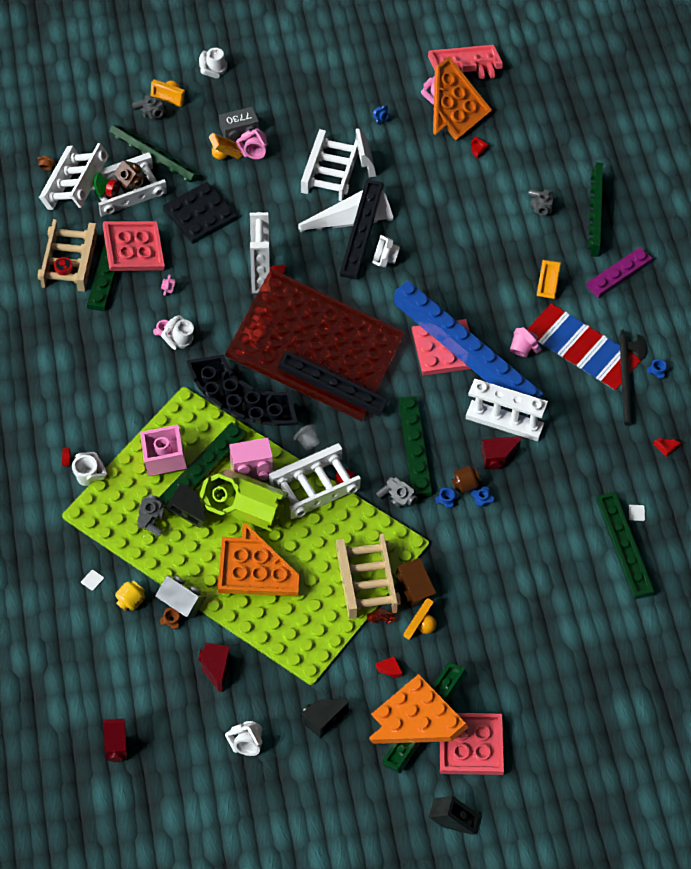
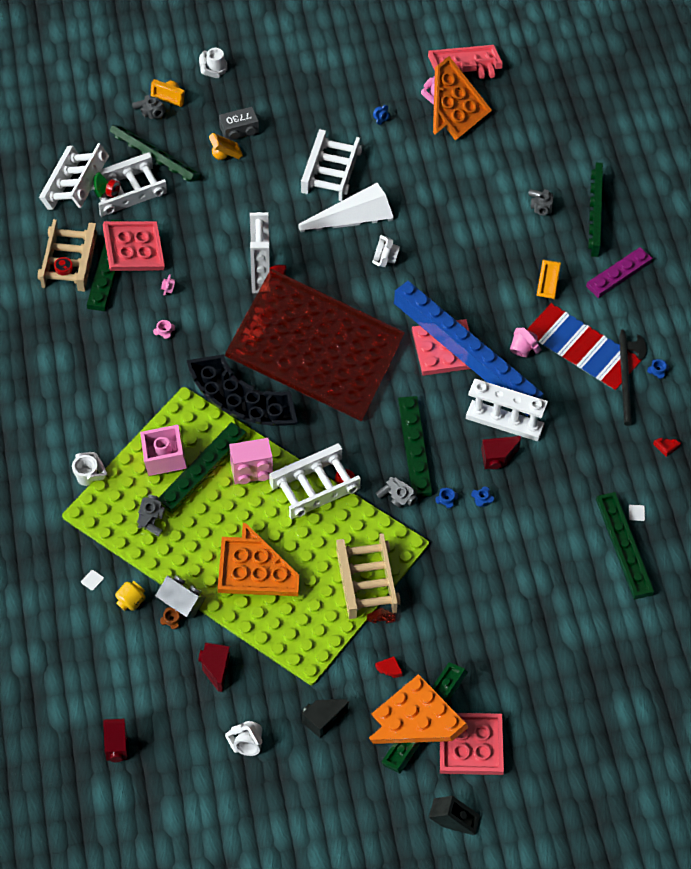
dark orange plate [37,156,56,171] -> none
red tile [62,447,71,467] -> none
reddish brown brick [114,160,147,189] -> none
white piece [161,315,194,350] -> none
black plate [163,182,237,244] -> none
pearl dark grey slope [166,483,206,528] -> none
lime brick [200,469,288,532] -> none
bright pink piece [236,128,267,159] -> none
black tile [277,351,389,417] -> none
clear piece [293,424,320,450] -> none
black tile [340,179,384,280] -> none
white slope [356,129,376,177] -> none
reddish brown brick [395,558,436,608] -> none
light orange tile [403,598,436,640] -> none
reddish brown head [451,465,482,494] -> none
red tile [471,136,489,159] -> none

